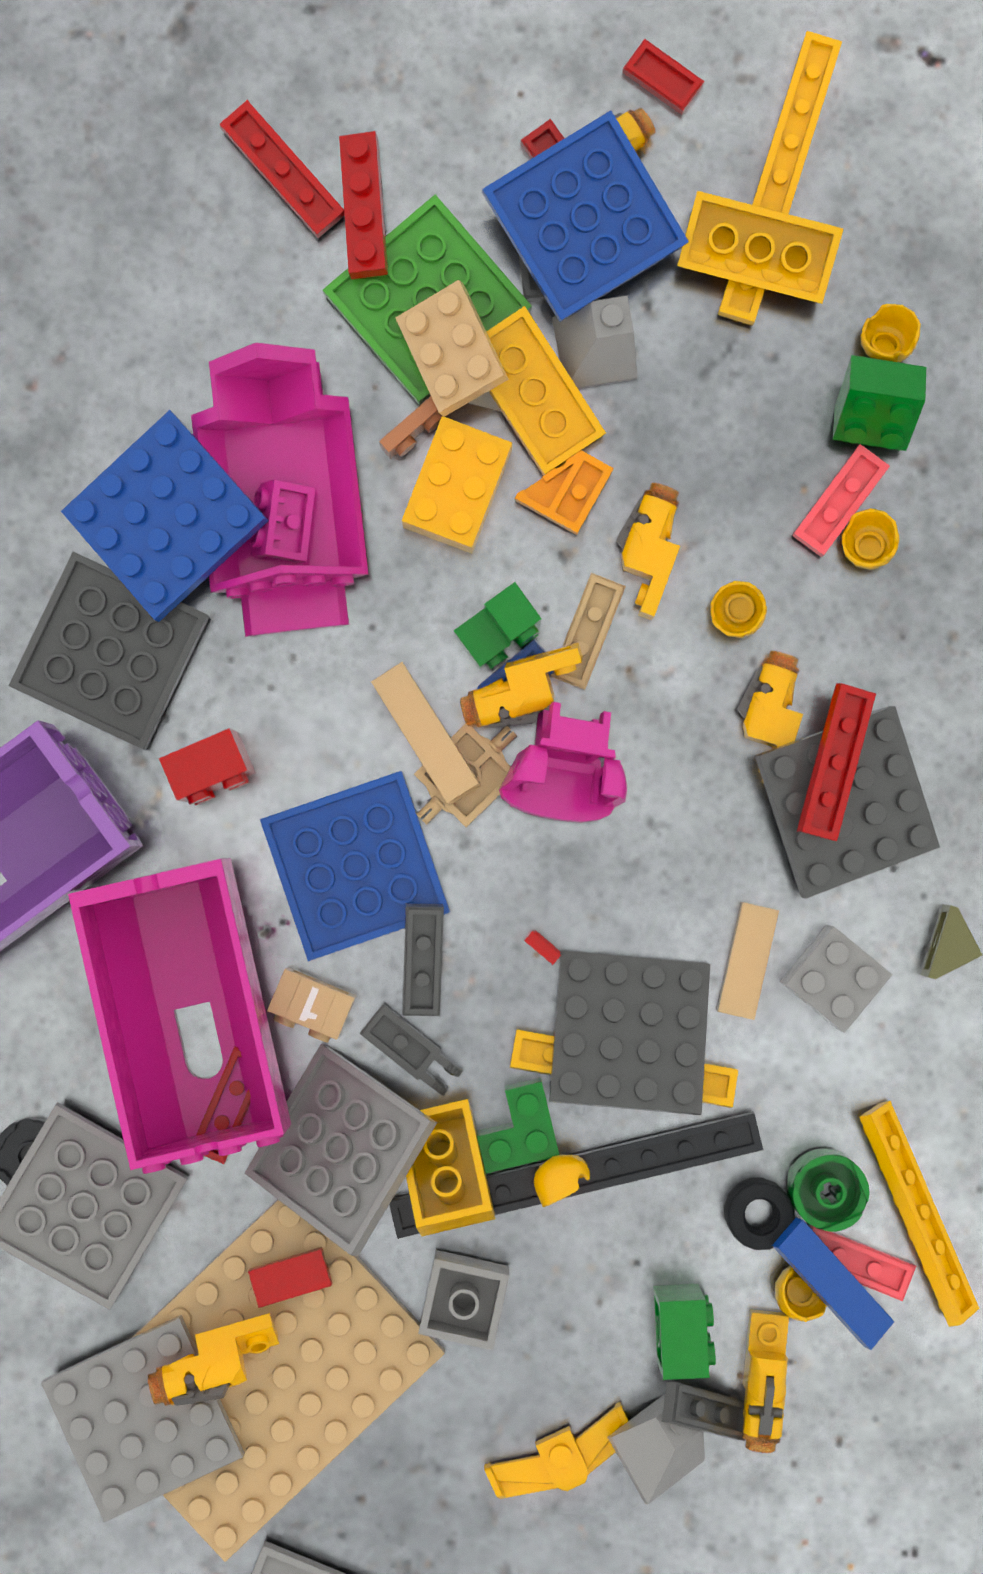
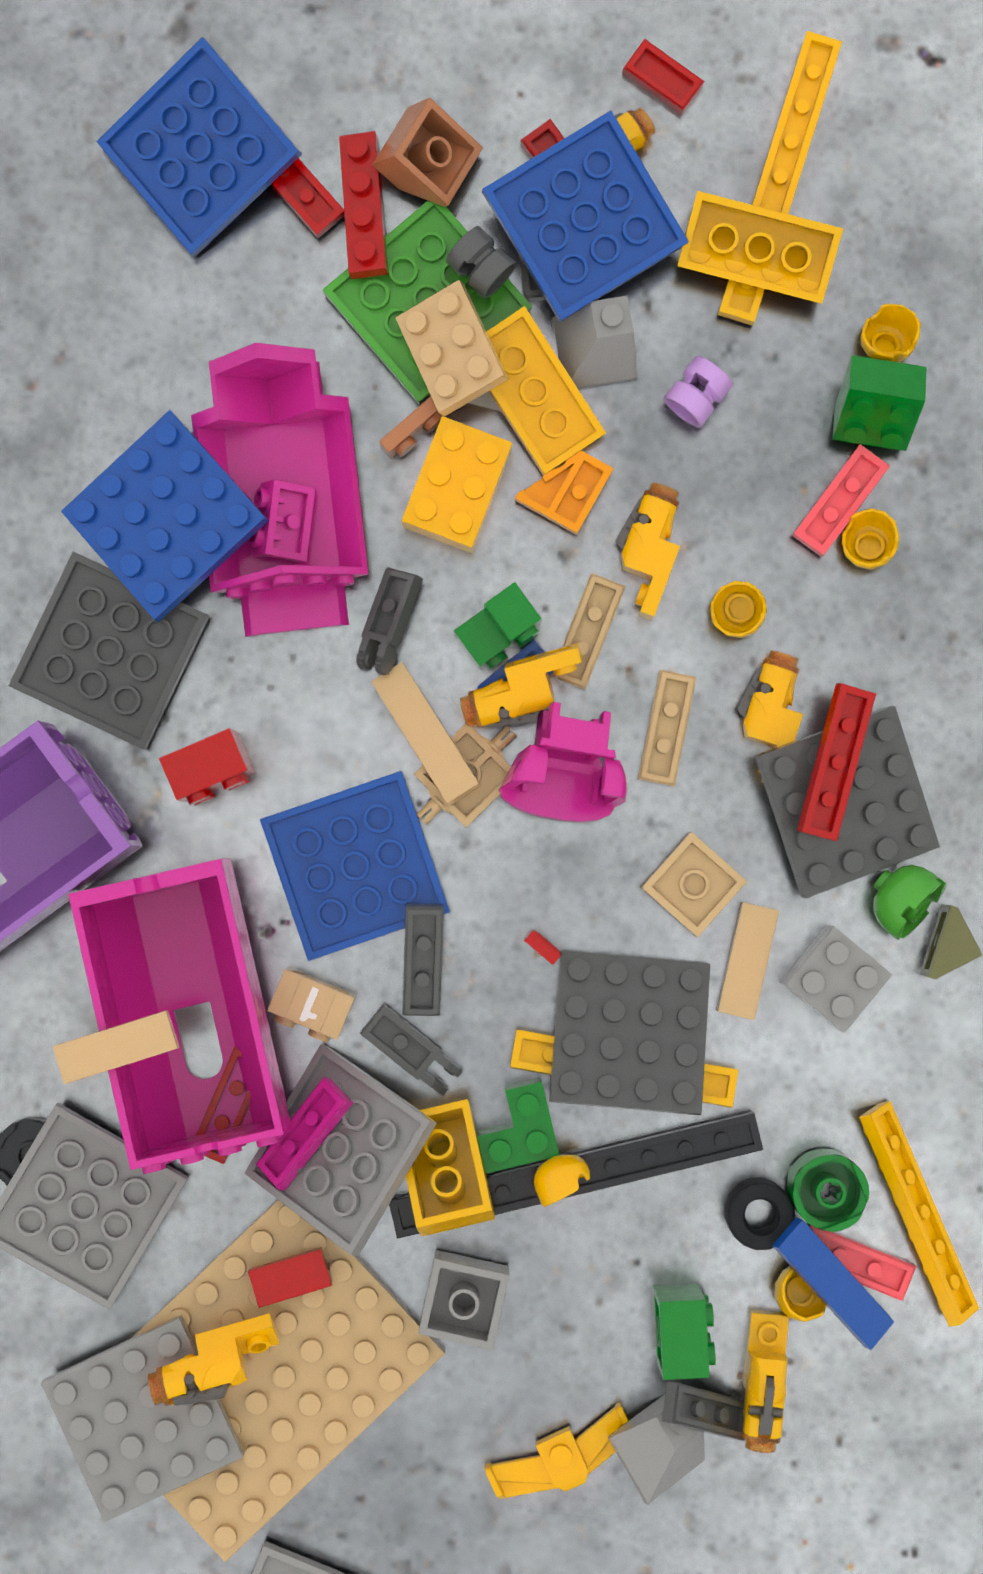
none -> tan tile [52,1010,179,1084]
none -> blue plate [96,37,302,256]
none -> dark pink tile [256,1077,353,1190]
none -> dark grey hinge [356,567,423,675]
none -> nougat slope [372,97,483,207]
none -> dark grey wheel [446,226,517,299]
none -> tan tile [637,670,697,787]
none -> tan plate [641,832,748,937]
none -> lavender wheel [663,356,733,428]
none -> bright green cylinder [873,865,947,940]

